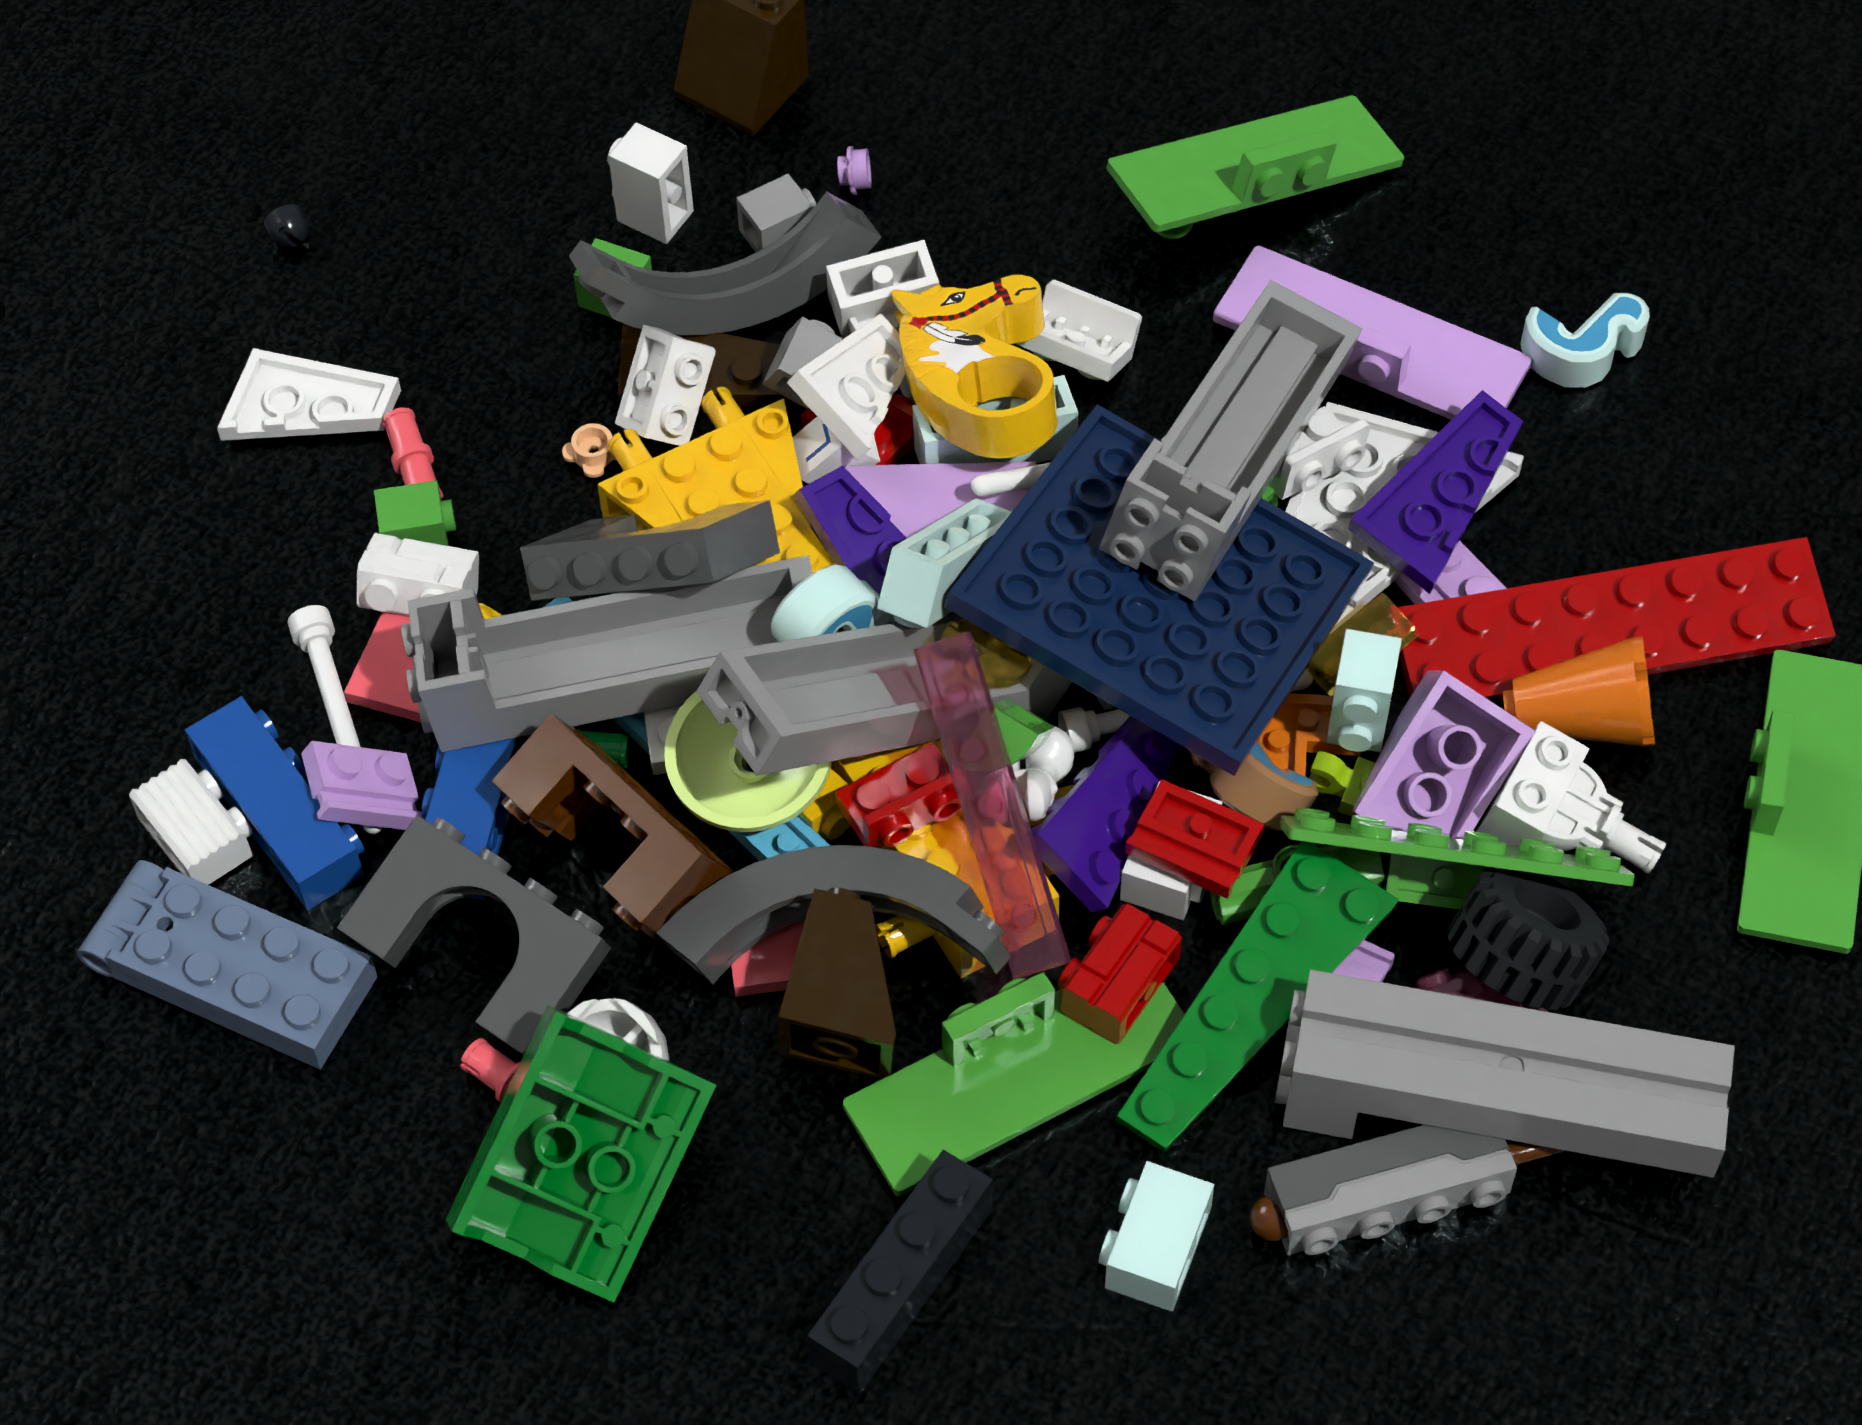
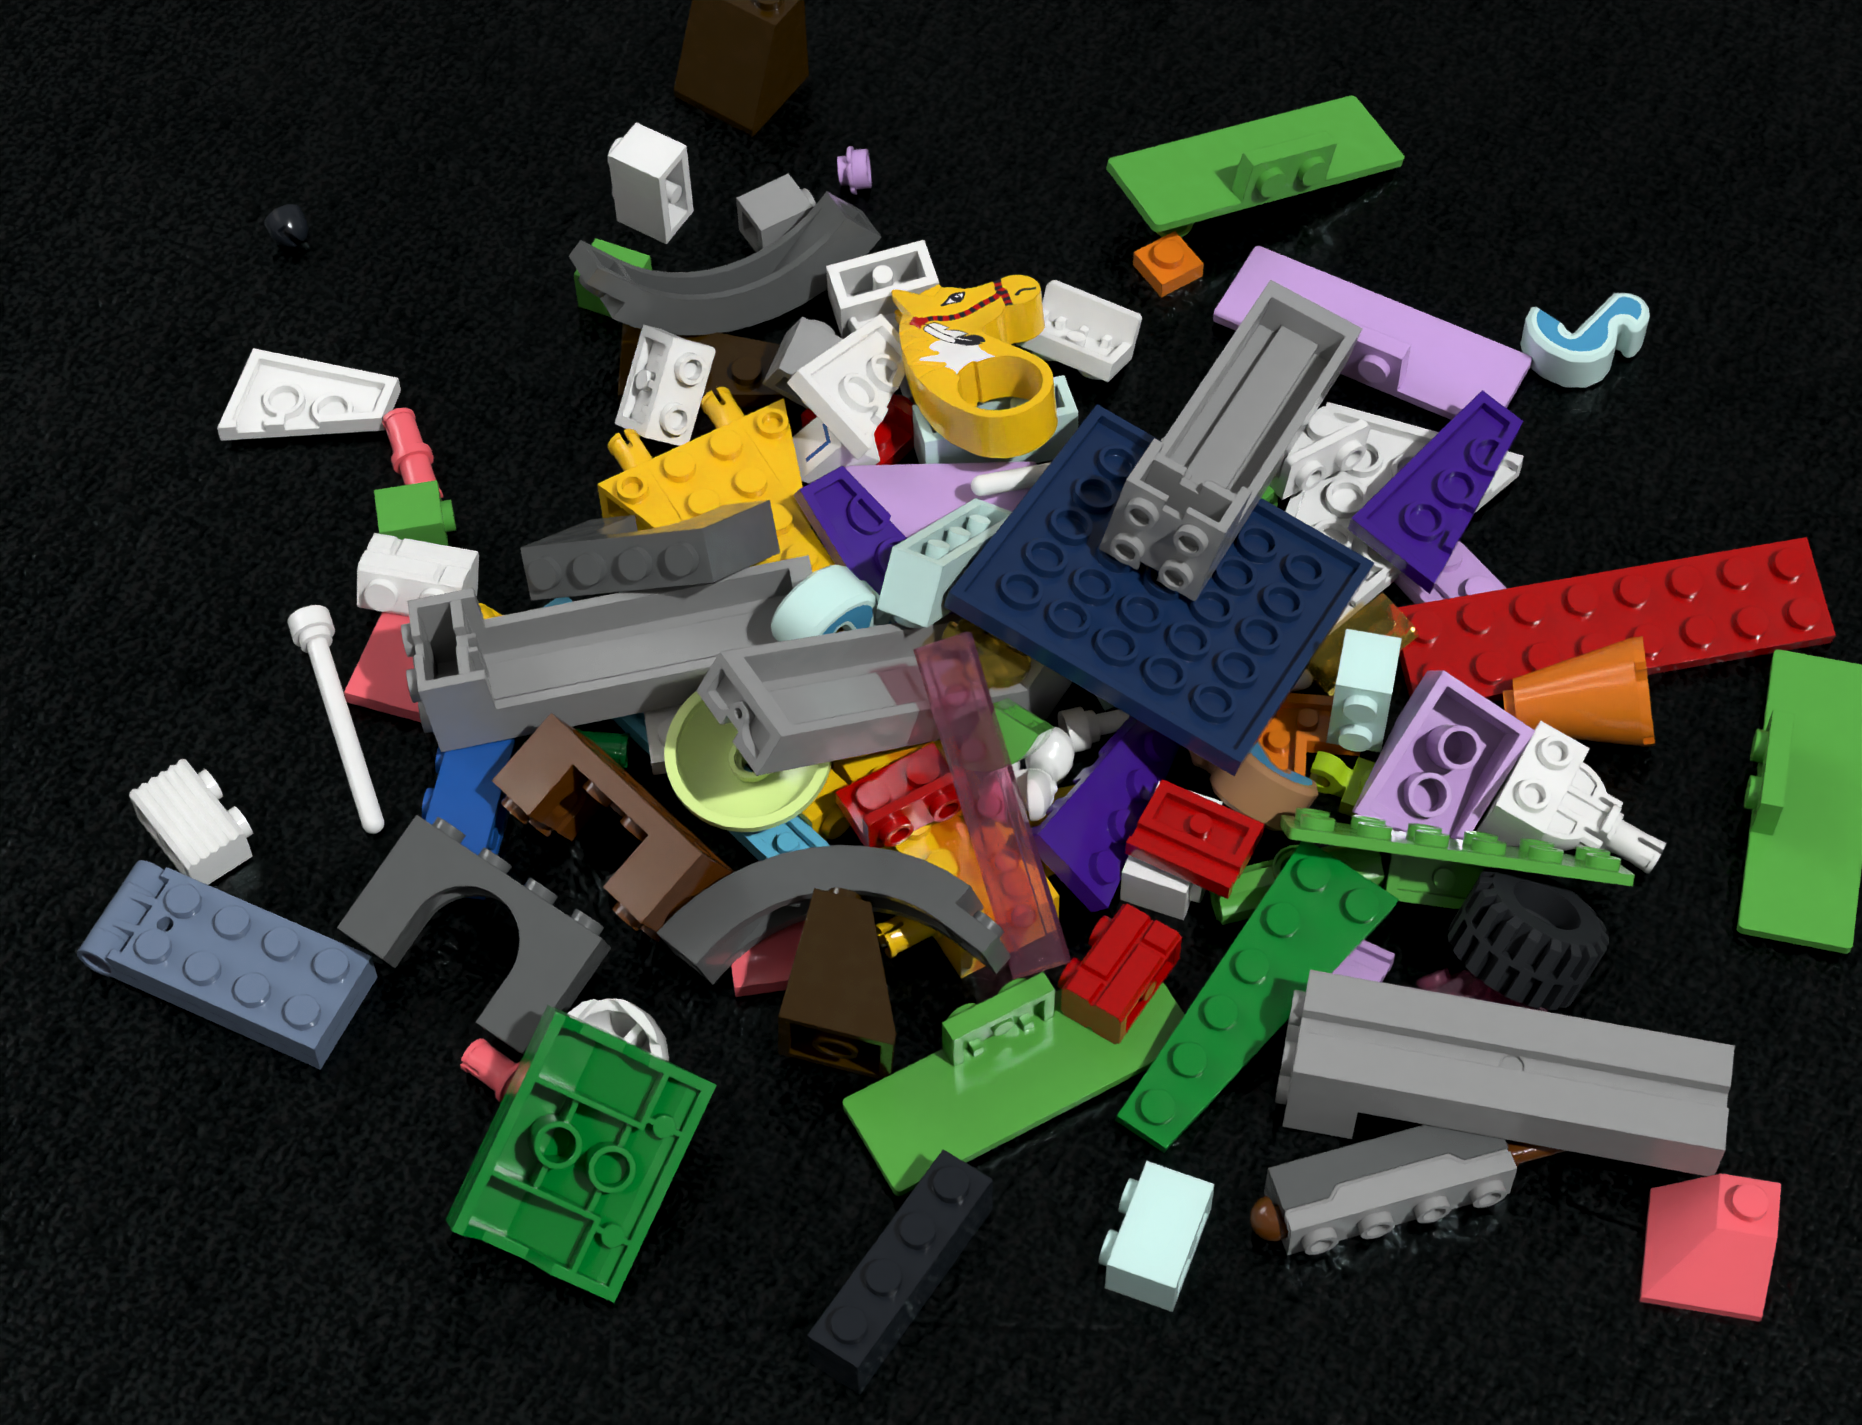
blue brick [184,696,364,911] -> none
lavender plate [301,741,422,830] -> none
light nougat plate [562,424,616,478] -> none
none -> orange plate [1133,231,1204,298]
none -> coral slope [1639,1173,1781,1322]

